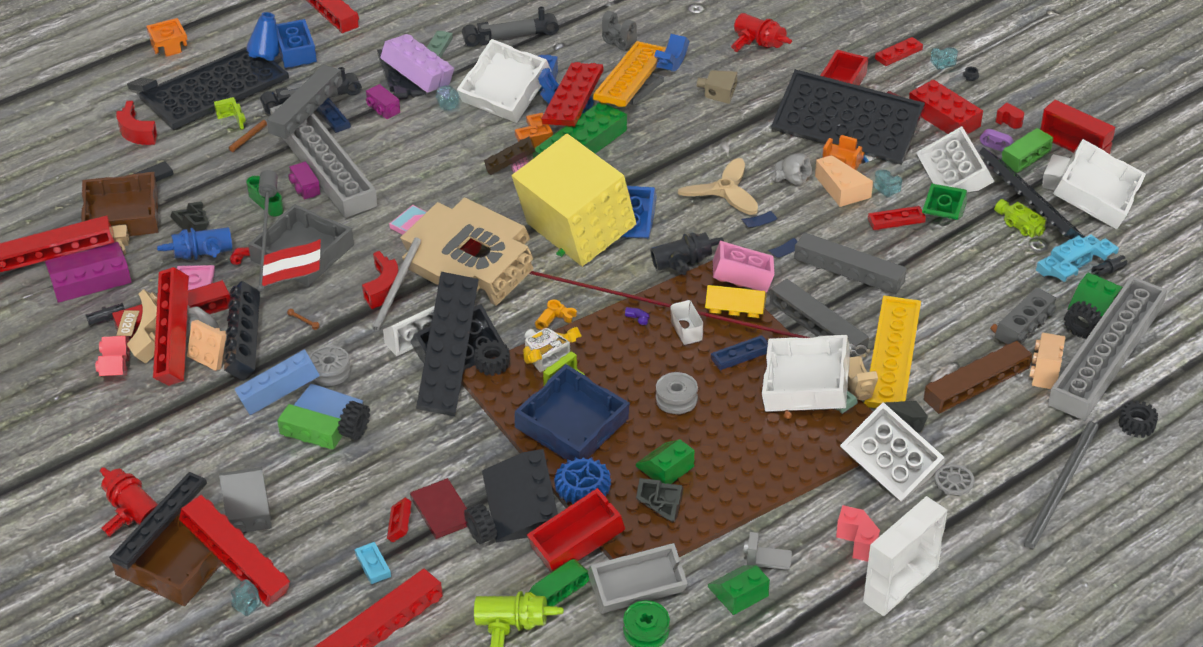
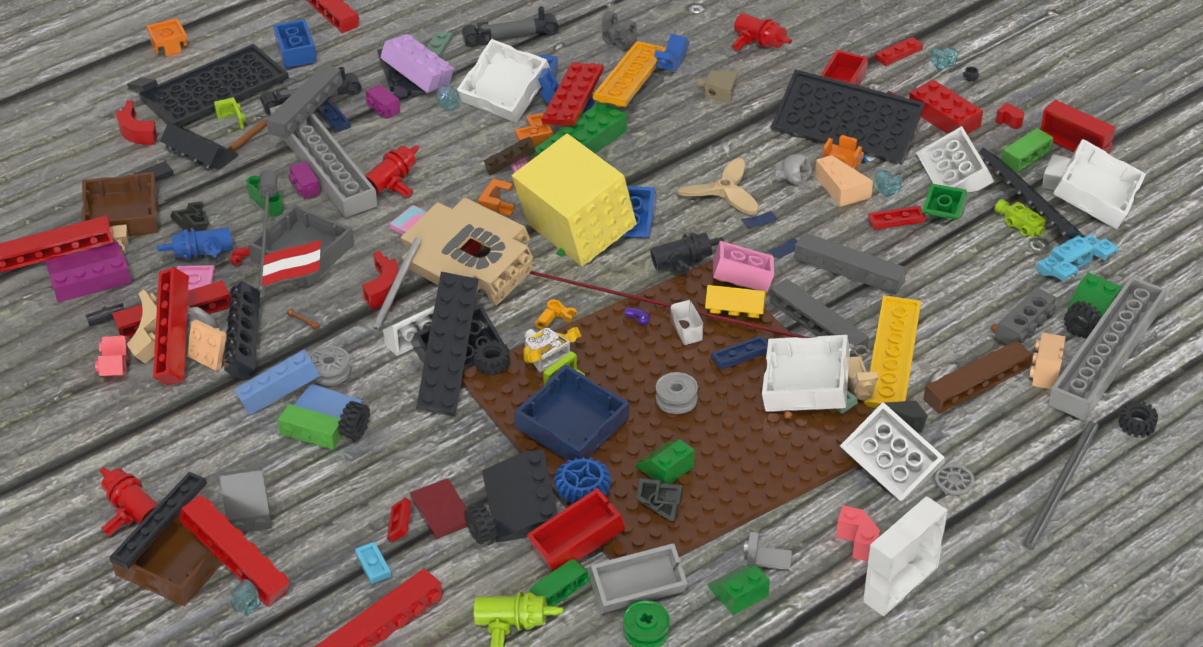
tan sticker [116,310,139,336] -> none
blue cone [246,12,280,61] -> none
medium lavender beam [980,129,1014,152] -> none
black pin [1091,255,1127,277] -> none
none -> black slope [160,123,238,170]
none -> red piece [365,145,419,199]
none -> orange panel [478,179,514,216]

